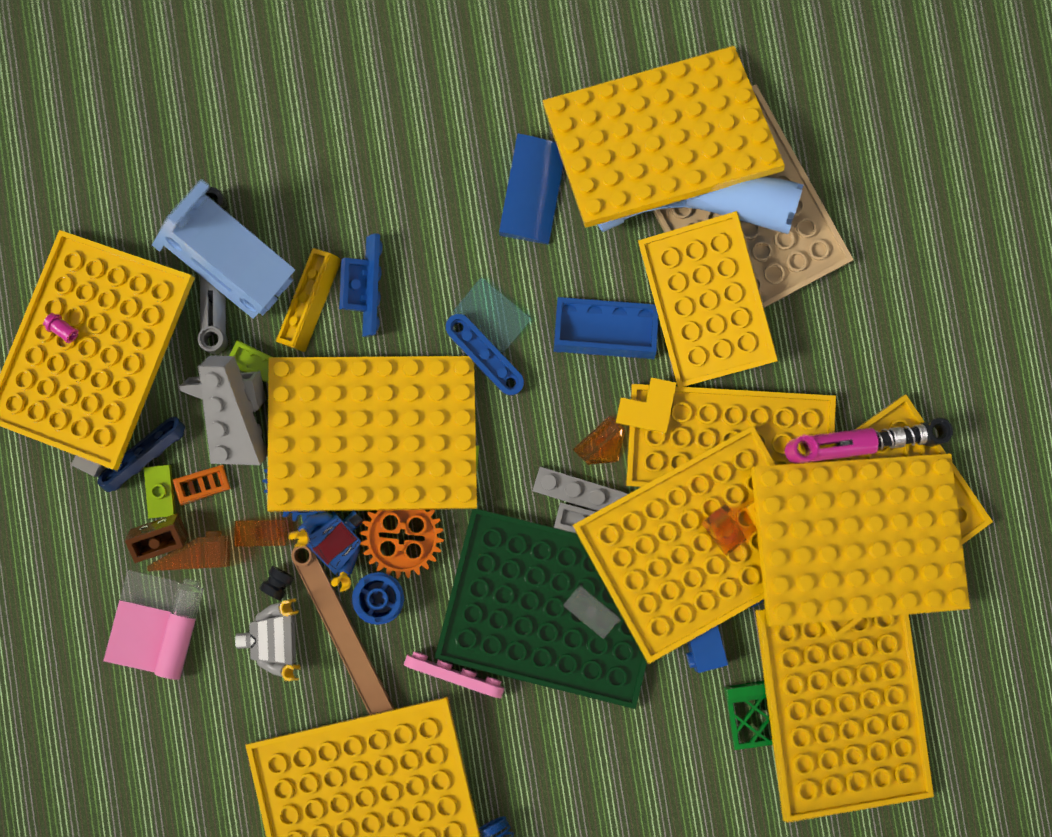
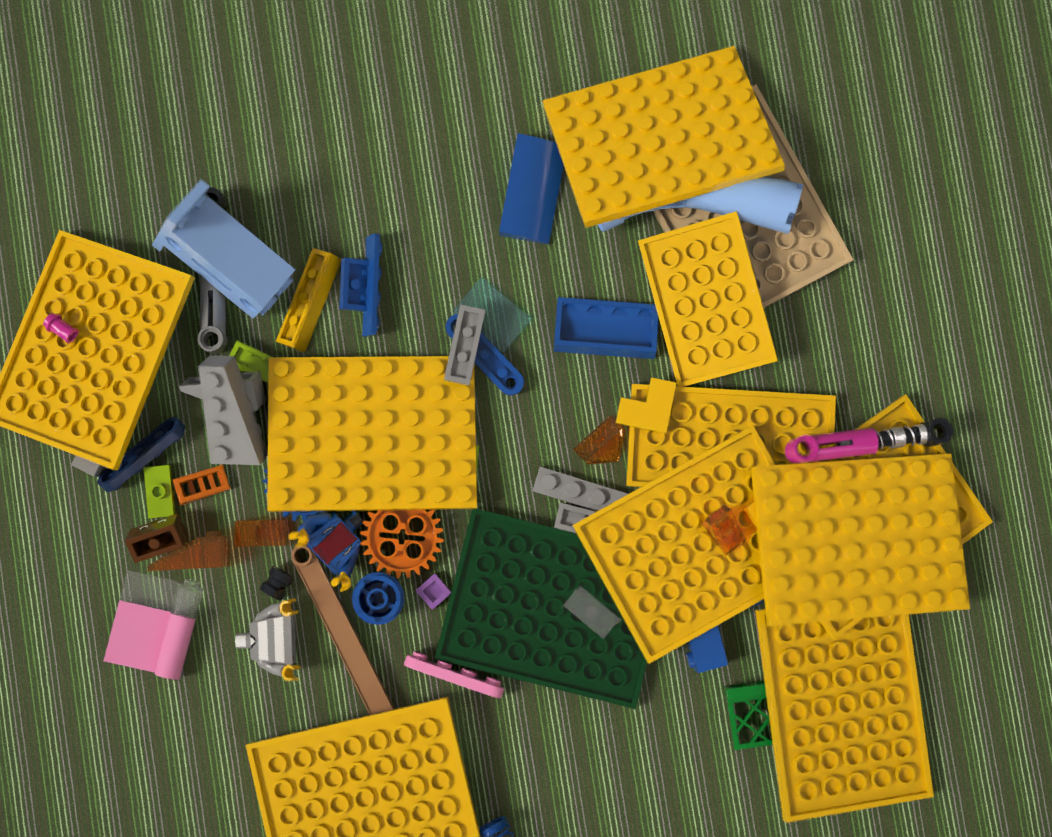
none -> medium lavender tile [415,573,451,610]
none -> light grey plate [444,304,485,386]

